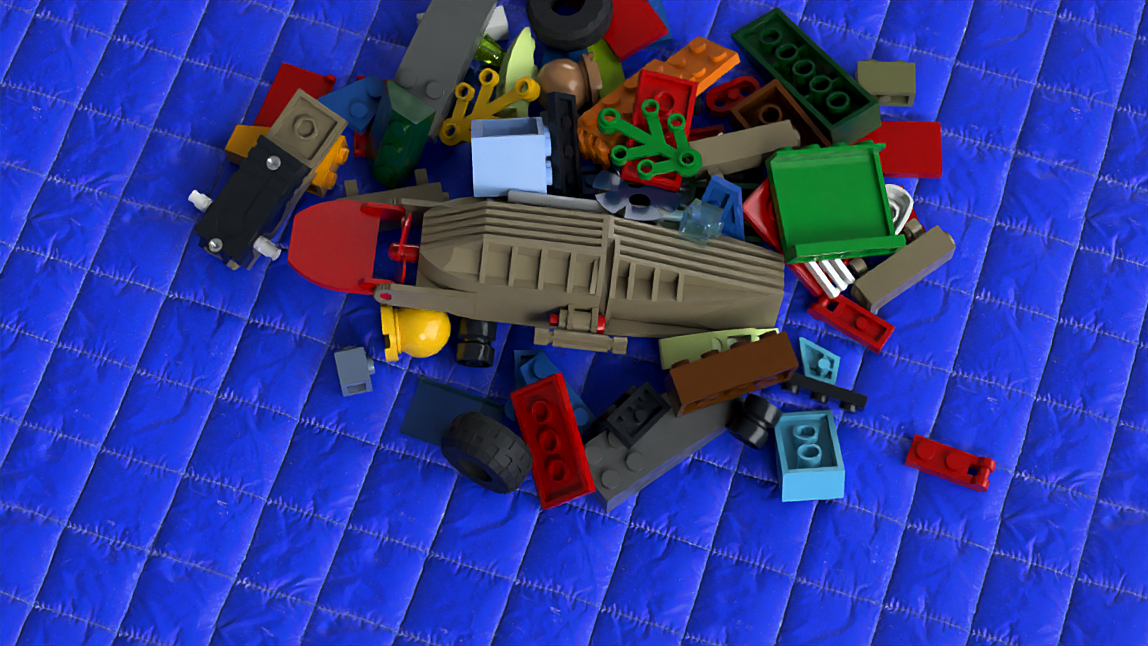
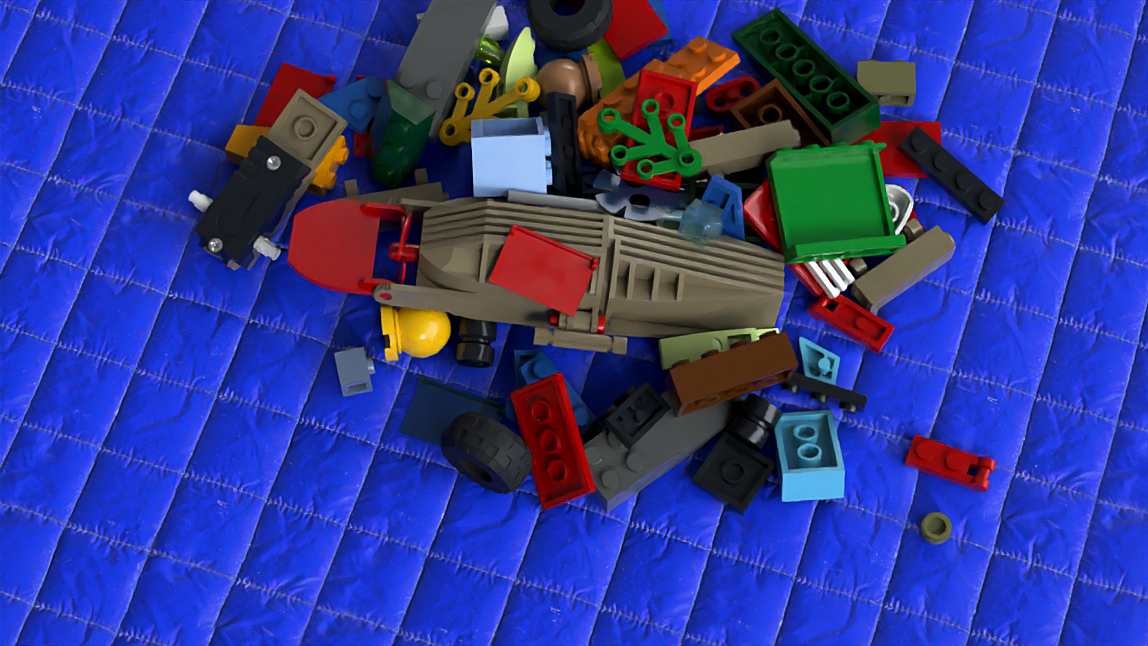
none -> red piece [488,223,599,317]
none -> black plate [691,432,777,516]
none -> black plate [896,126,1006,225]
none -> olive tile [920,512,952,545]

